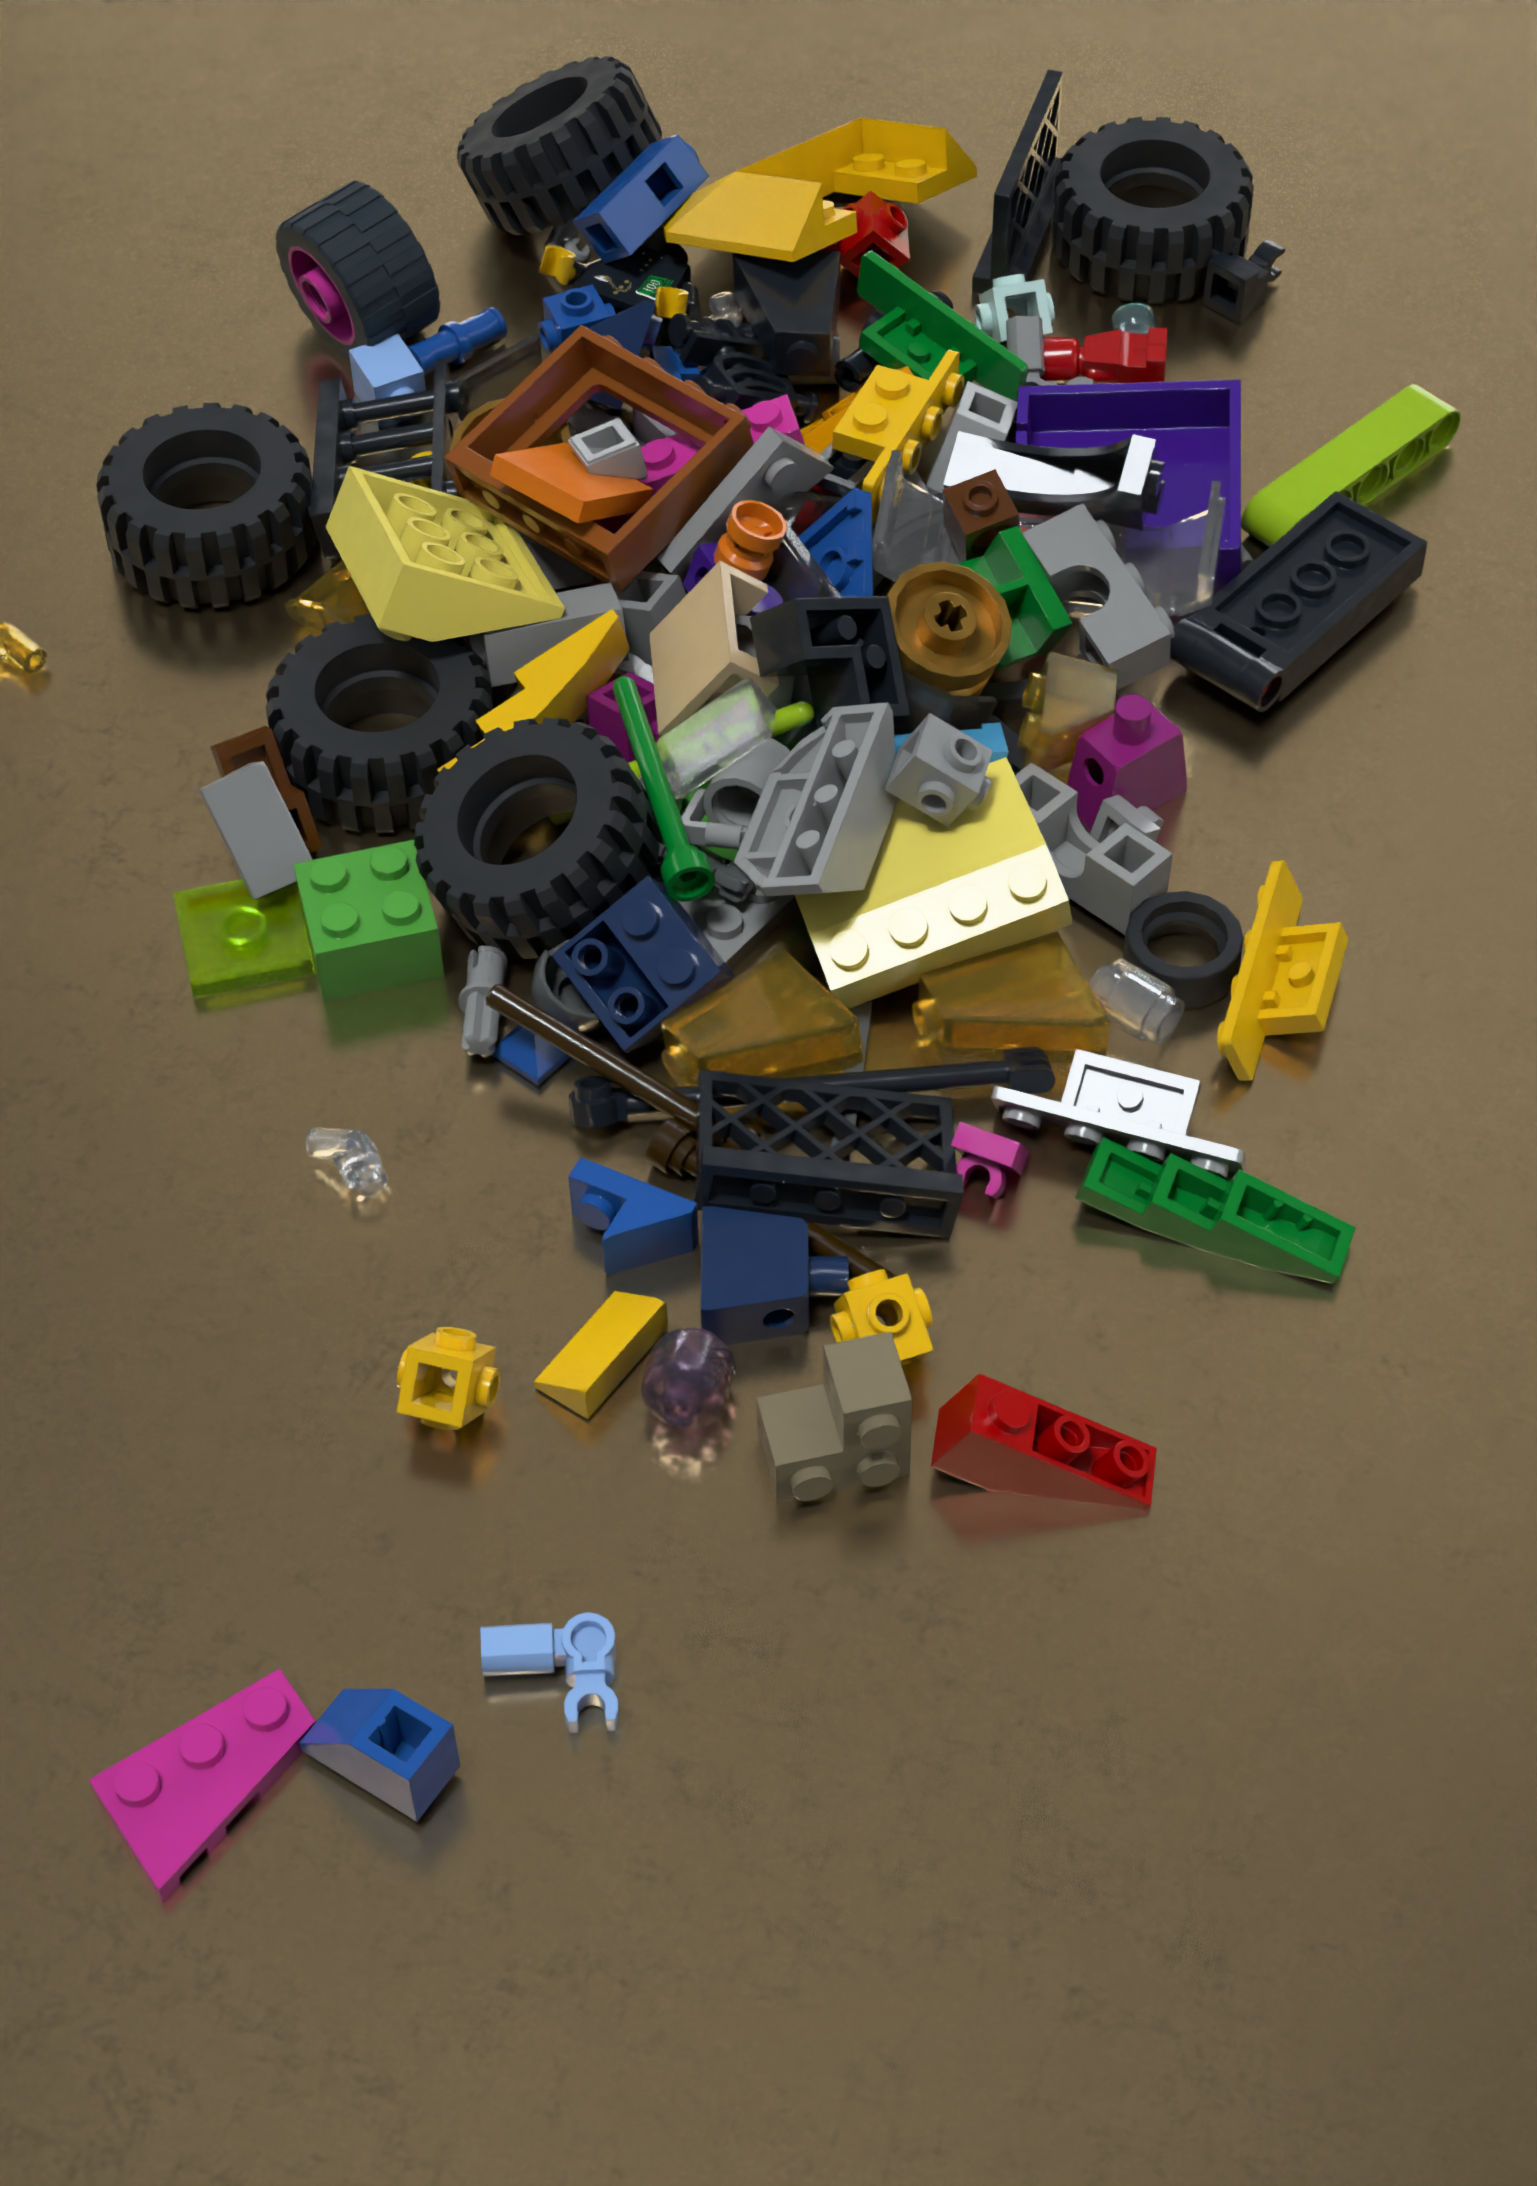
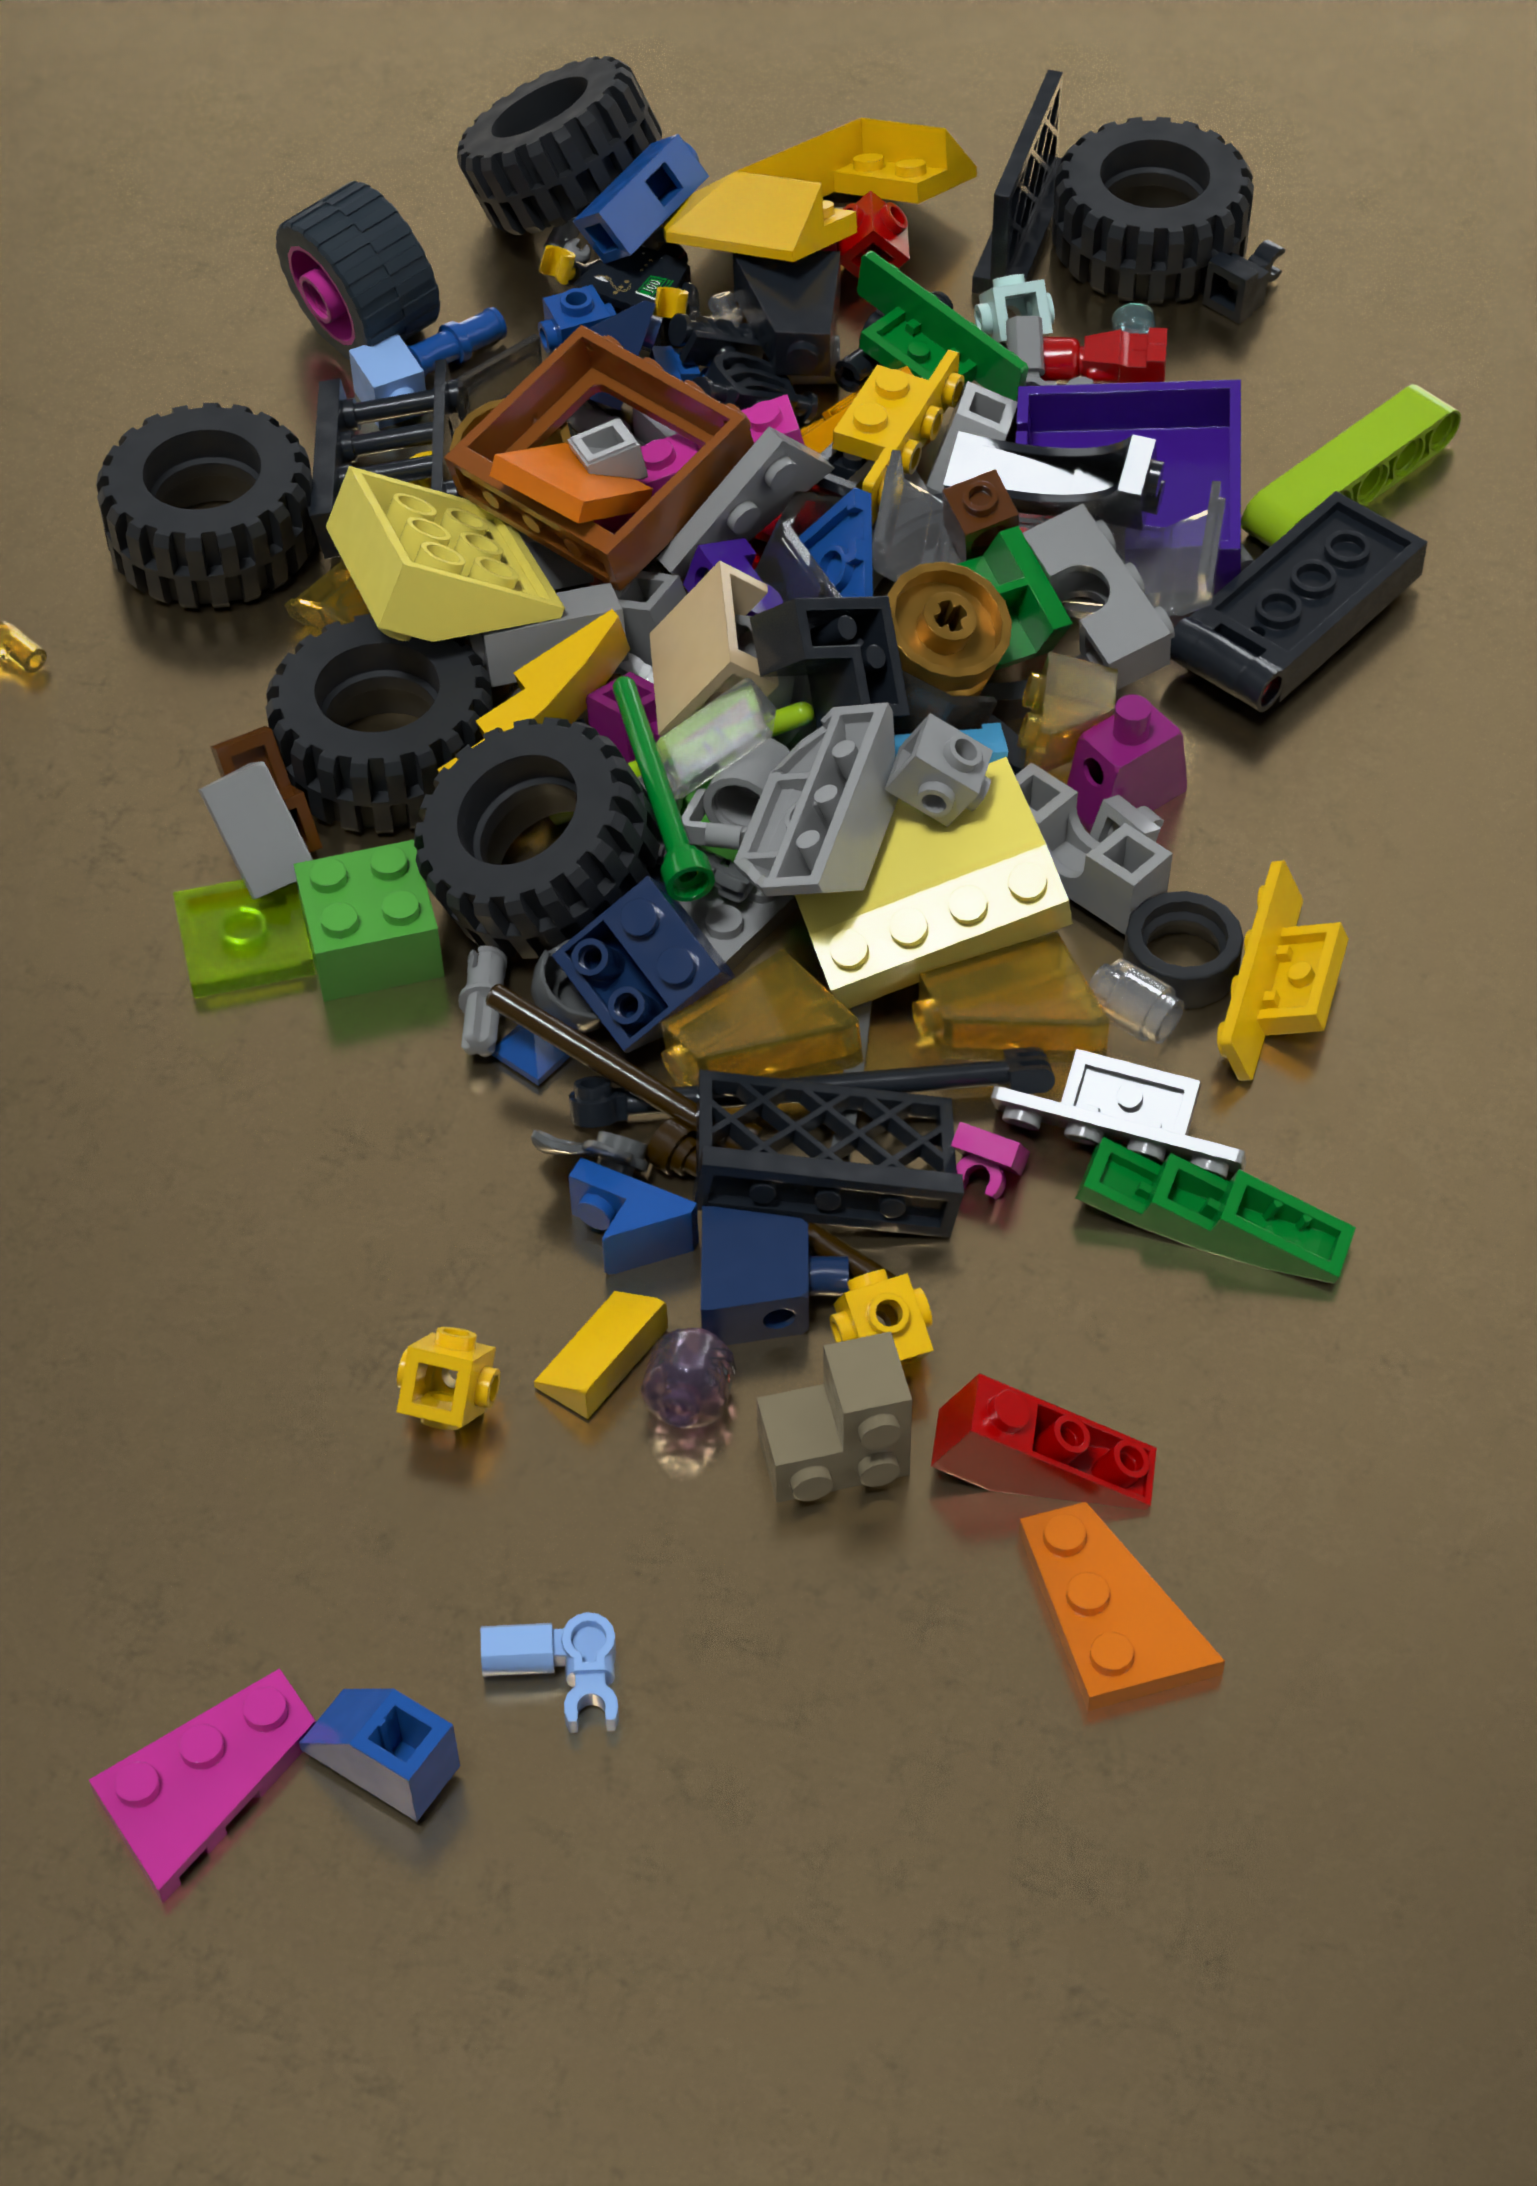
clear arm [305,1127,388,1198] -> none
orange wheel [713,500,787,581] -> none
none -> dark grey plate [531,1130,650,1177]
none -> orange wing [1019,1502,1225,1711]

